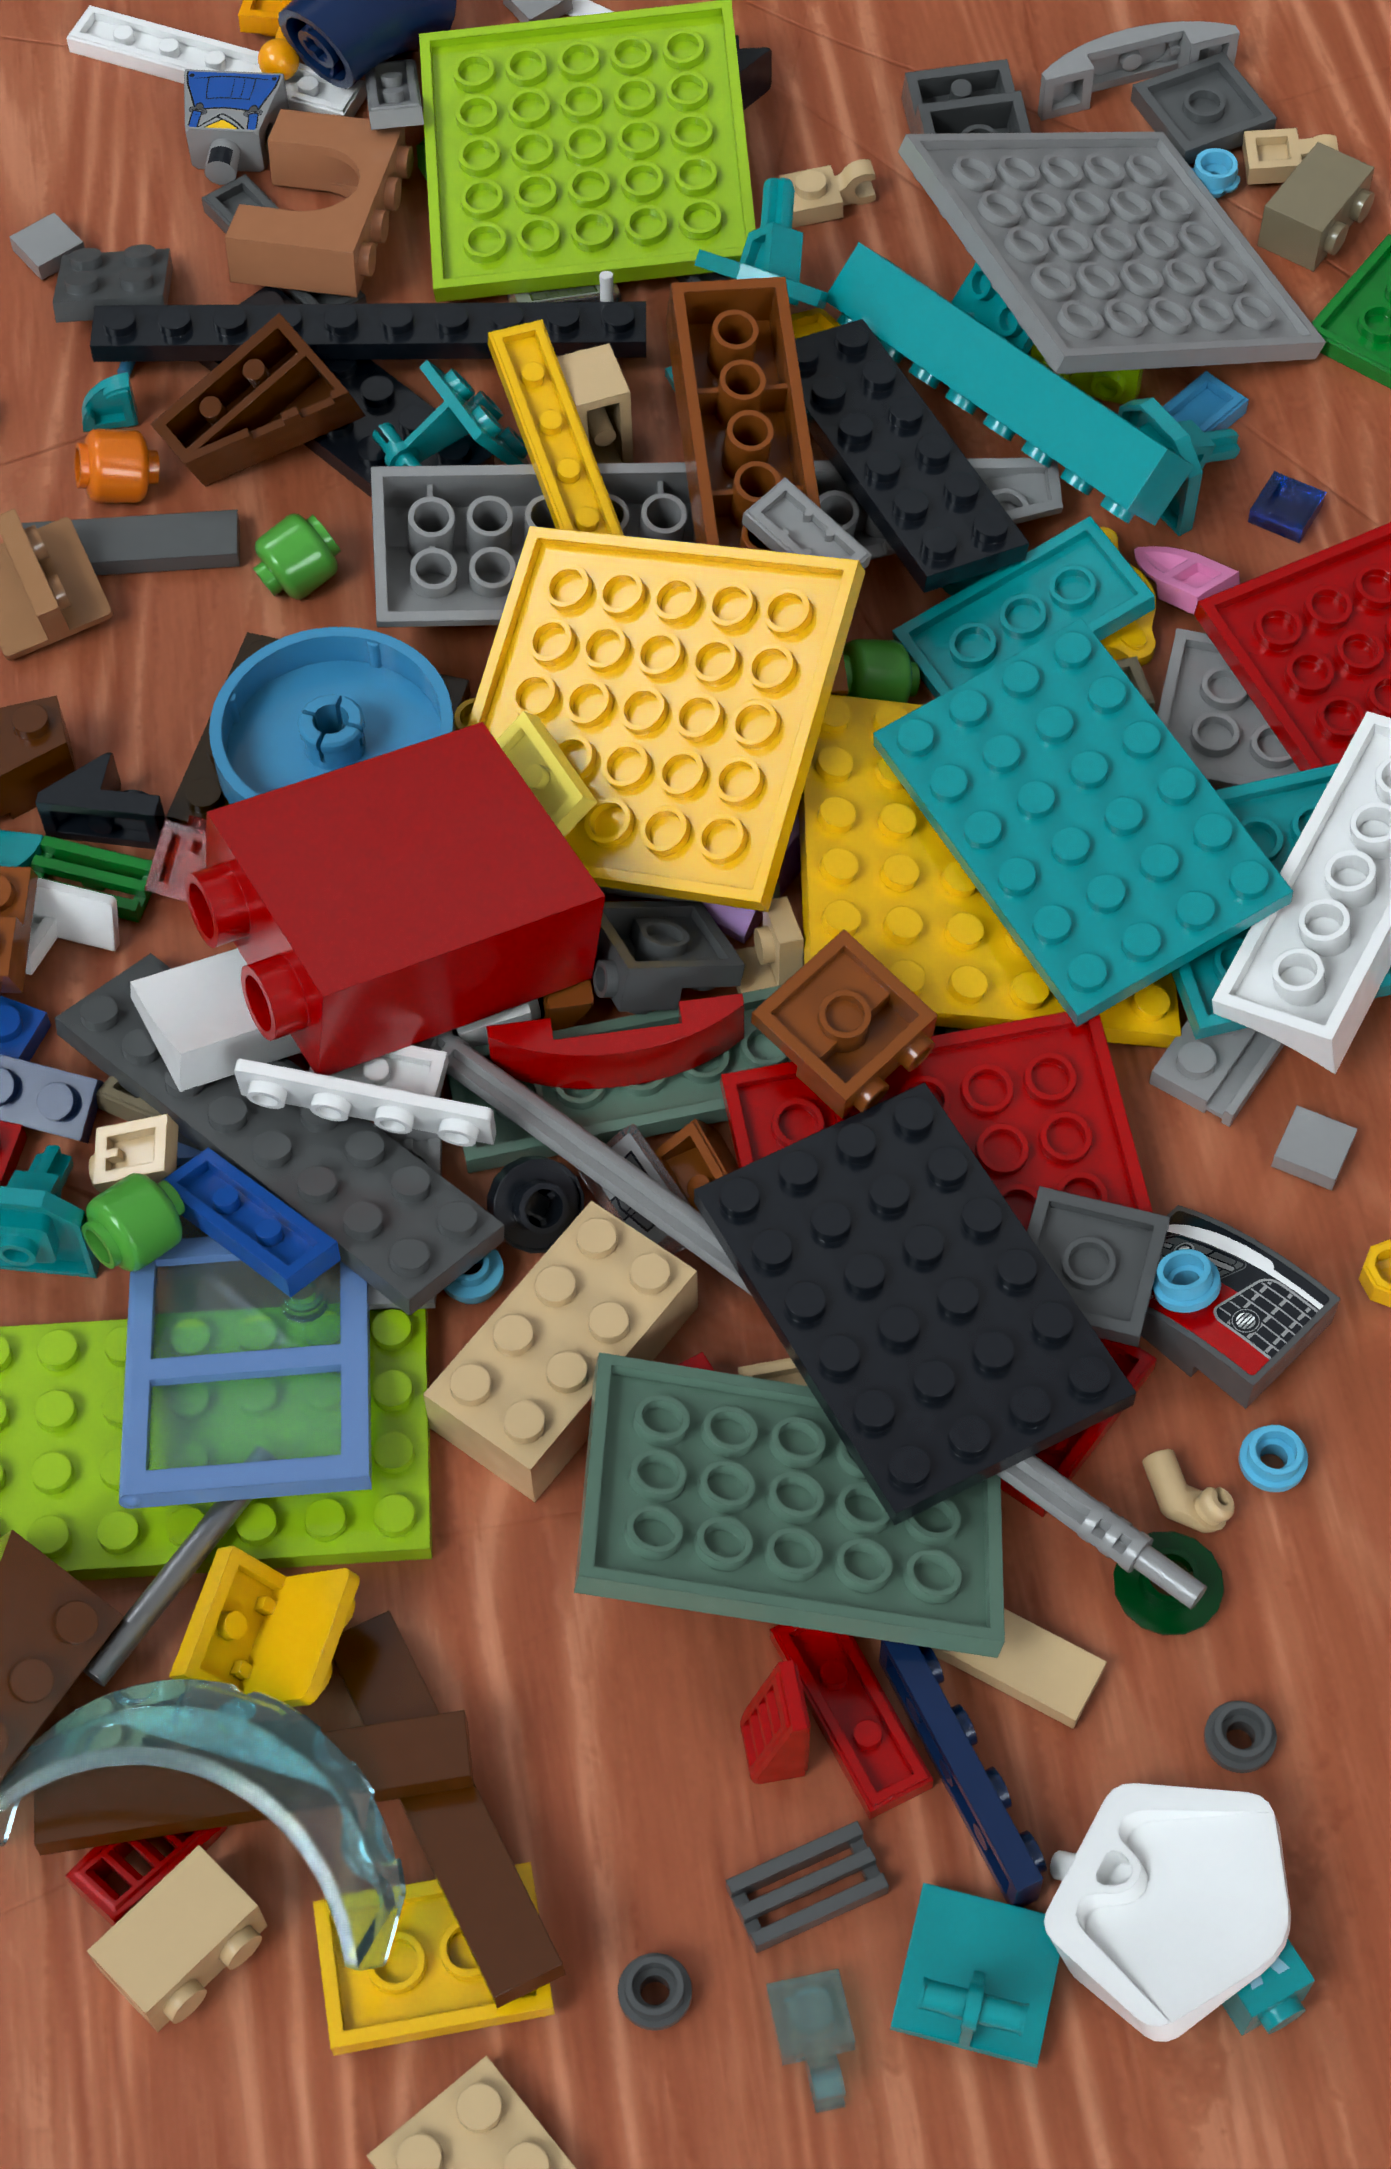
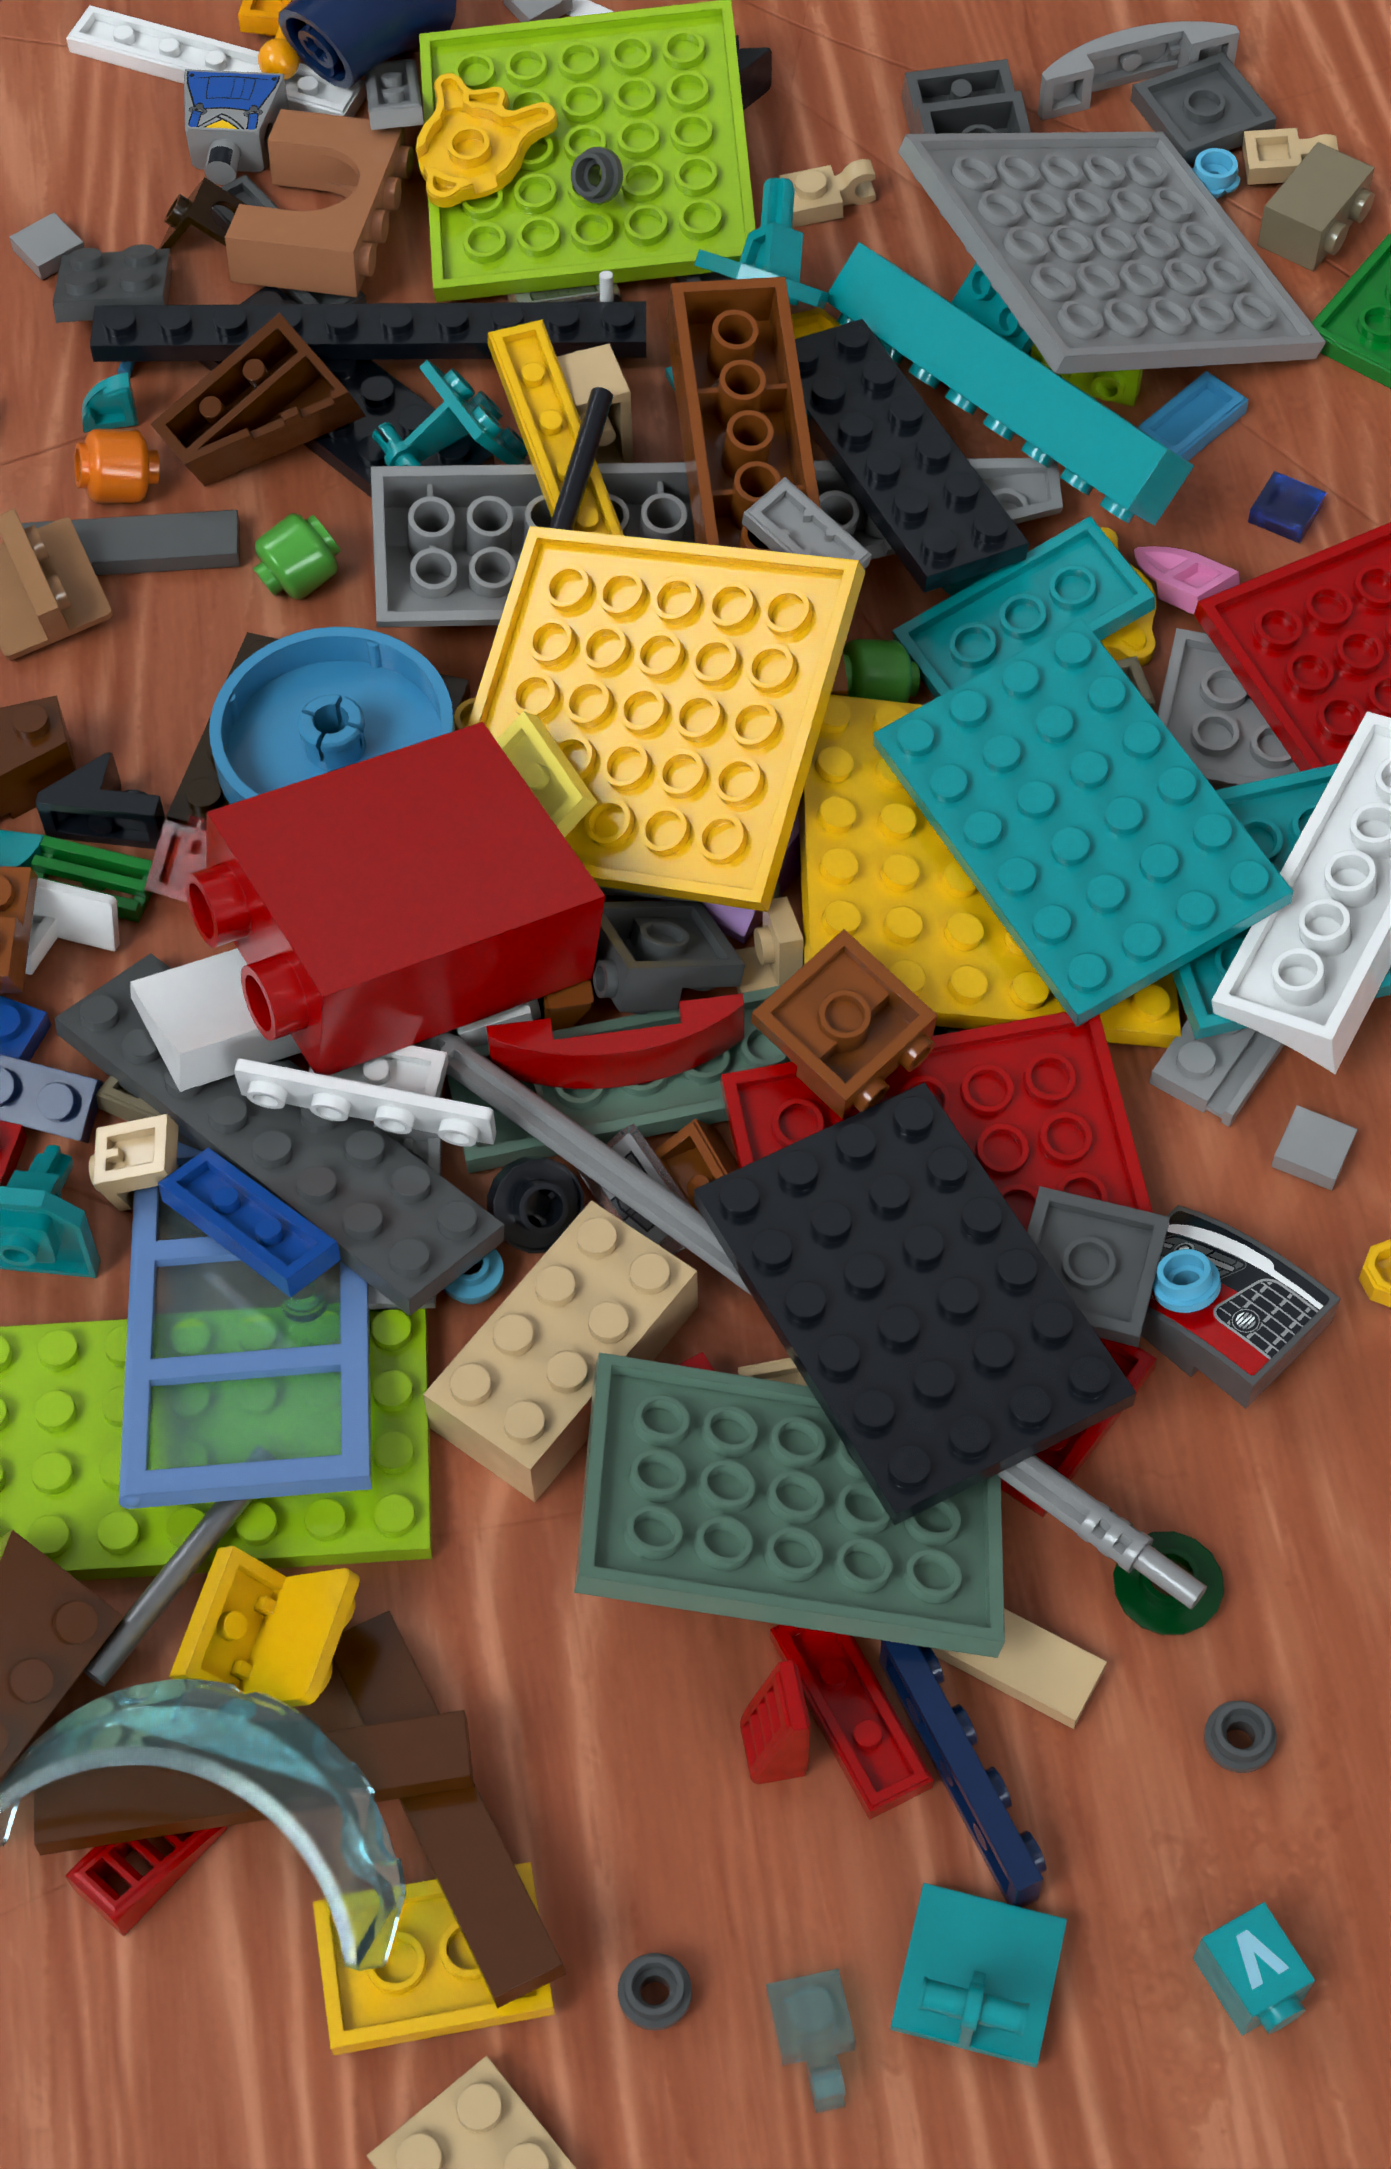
bright green head [82,1173,185,1272] -> none
tan brick [87,1845,267,2032] -> none
dark grey tile [726,1821,889,1954] -> none
white animal [1044,1783,1291,2042] -> none
teal piece [1118,397,1241,536] -> none
tan arm [1142,1449,1235,1533] -> none
medium azure plate [1238,1425,1308,1492] -> none
none -> dark brown bracket [159,177,247,249]
none -> yellow tile [416,73,558,208]
none -> black bar [549,387,613,530]
none -> dark grey plate [571,147,623,203]

